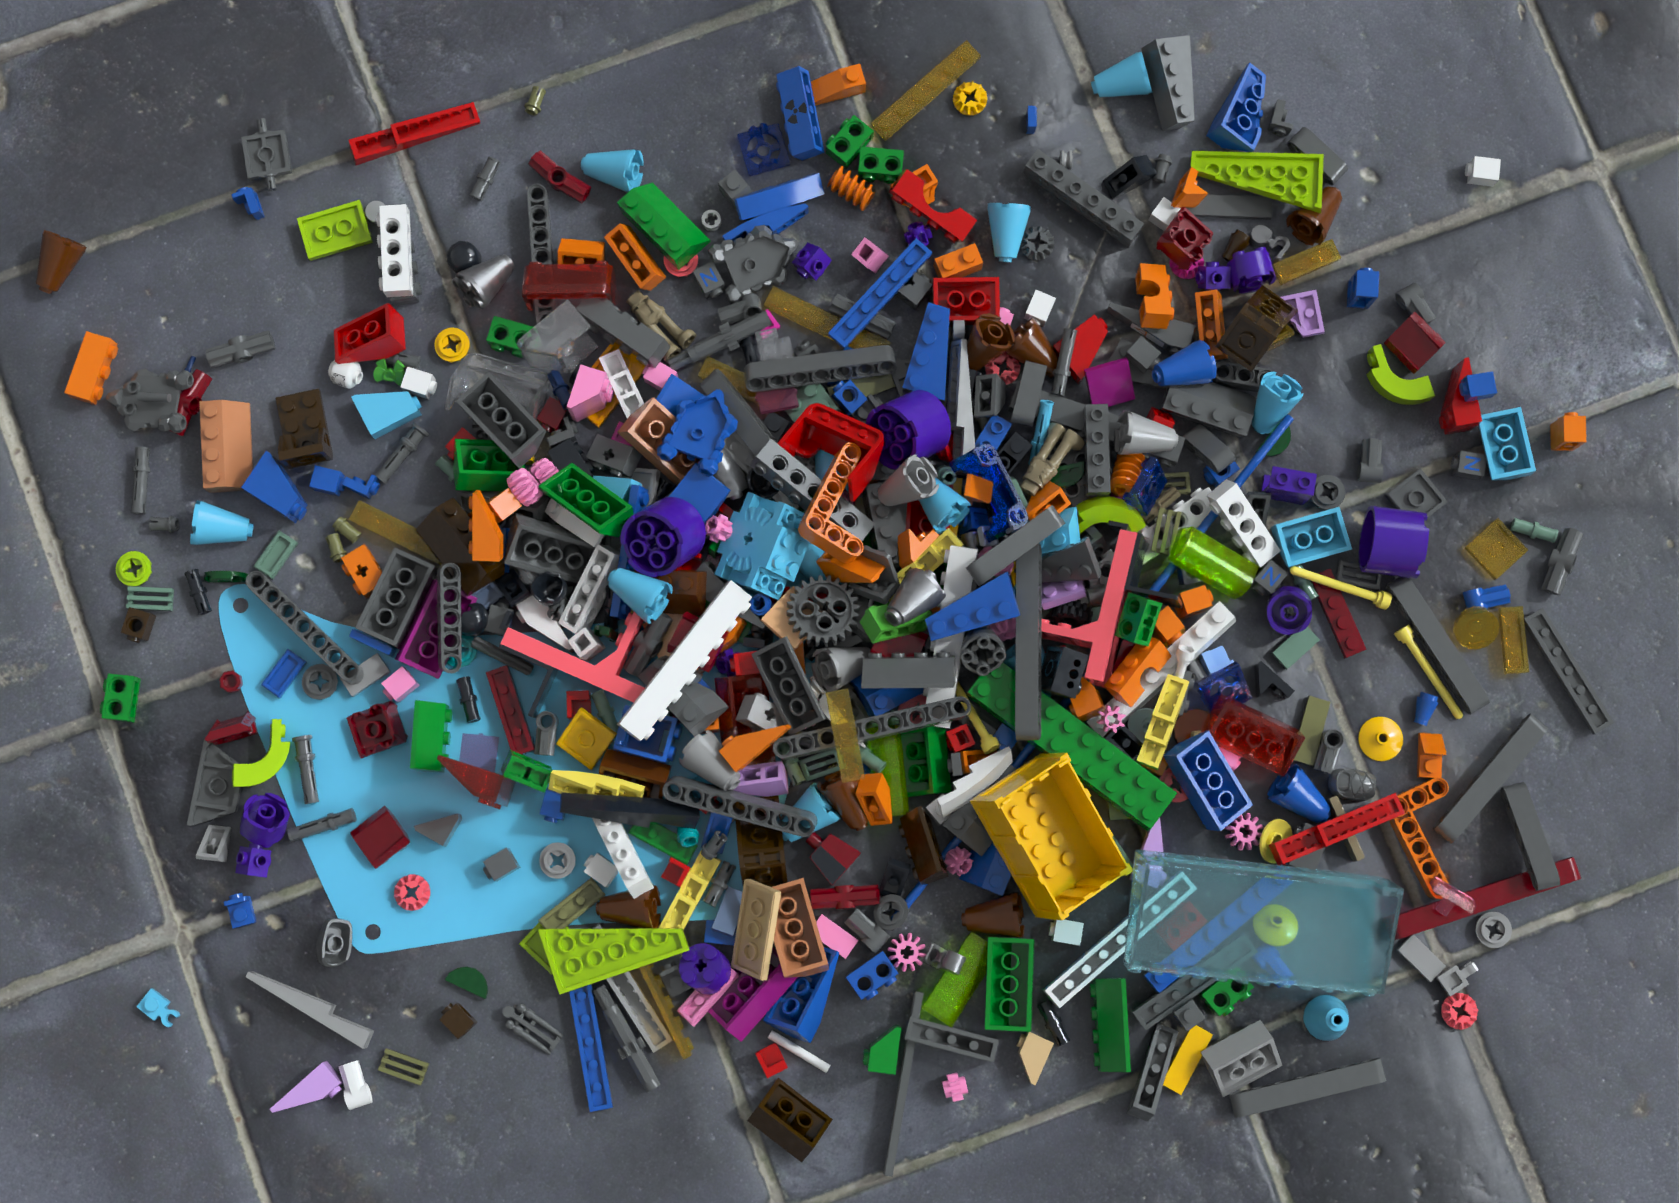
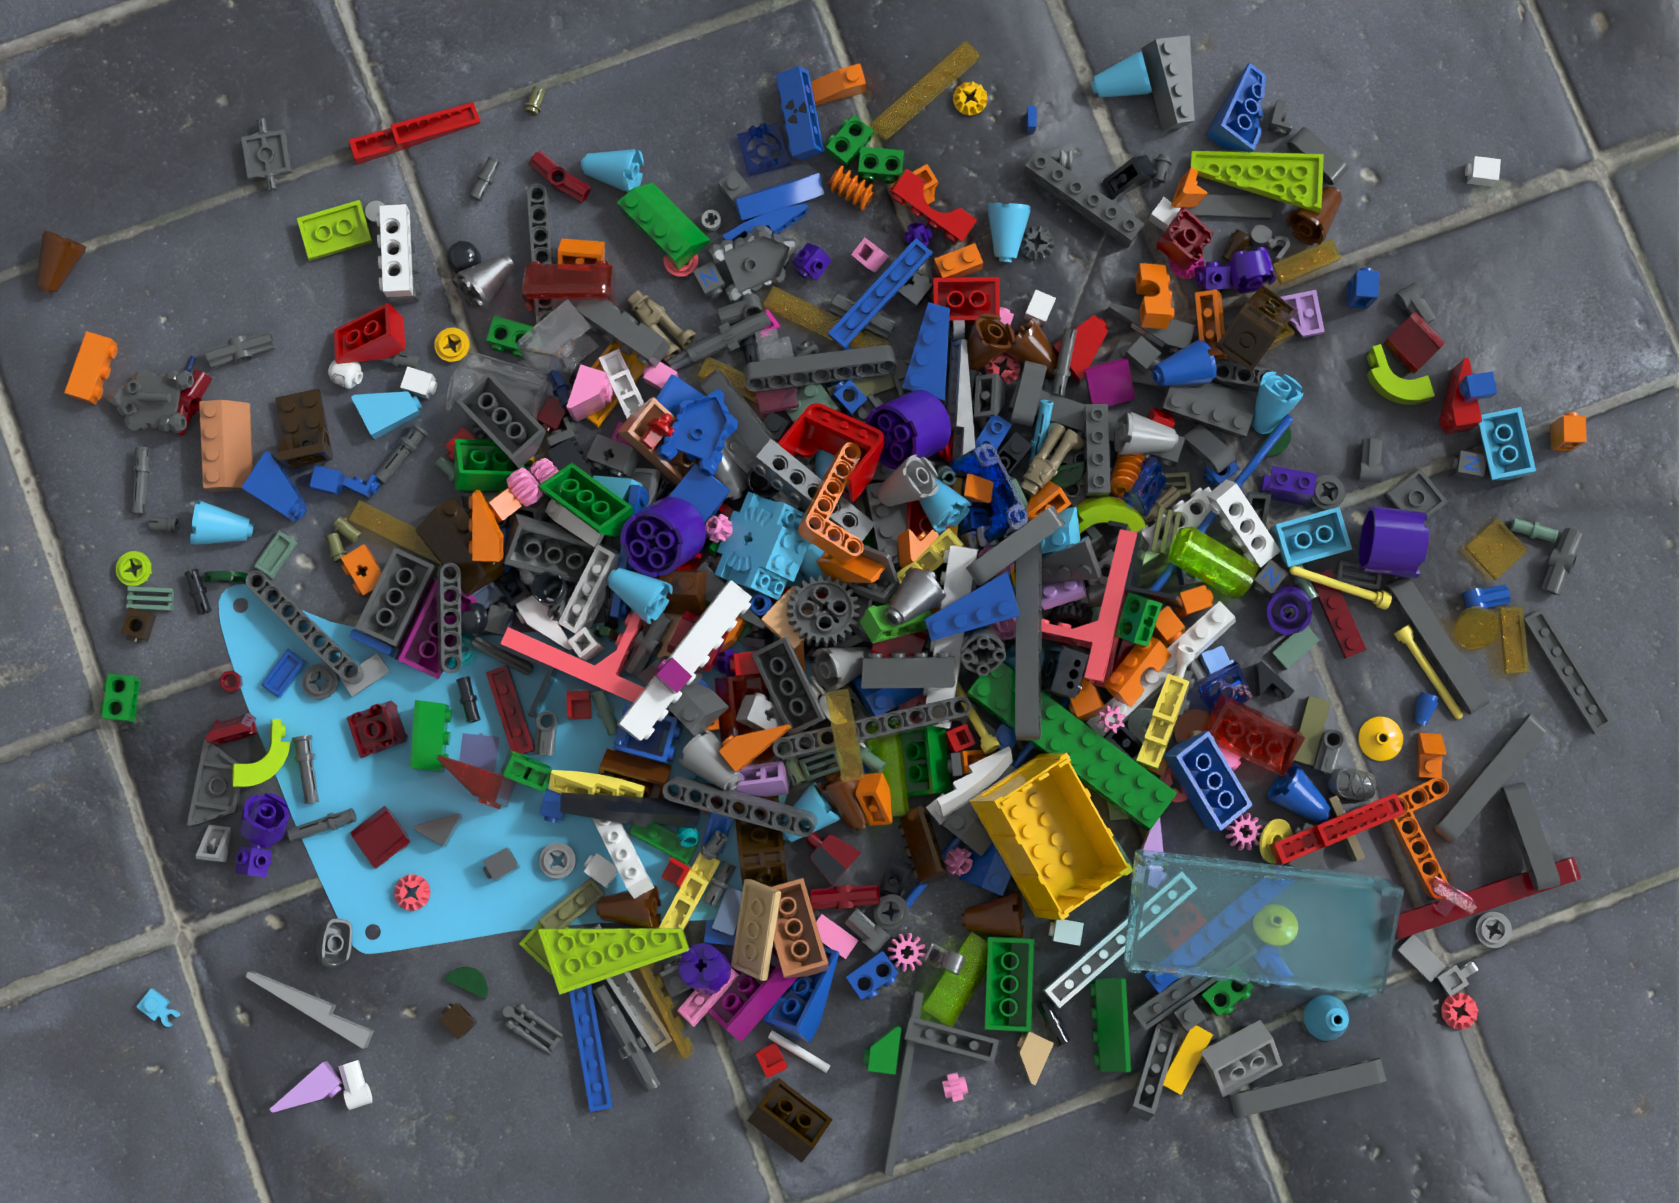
blue bracket [223,893,257,929] -> none
blue bracket [231,187,265,220] -> none
bright green piece [373,359,405,386] -> none
olive tile [378,1048,430,1086] -> none
bright pink brick [381,666,420,702] -> none
yellow tile [556,707,617,770] -> none
orange brick [604,223,666,291] -> none
none -> red piece [639,413,675,449]
none -> magenta brick [654,657,693,694]

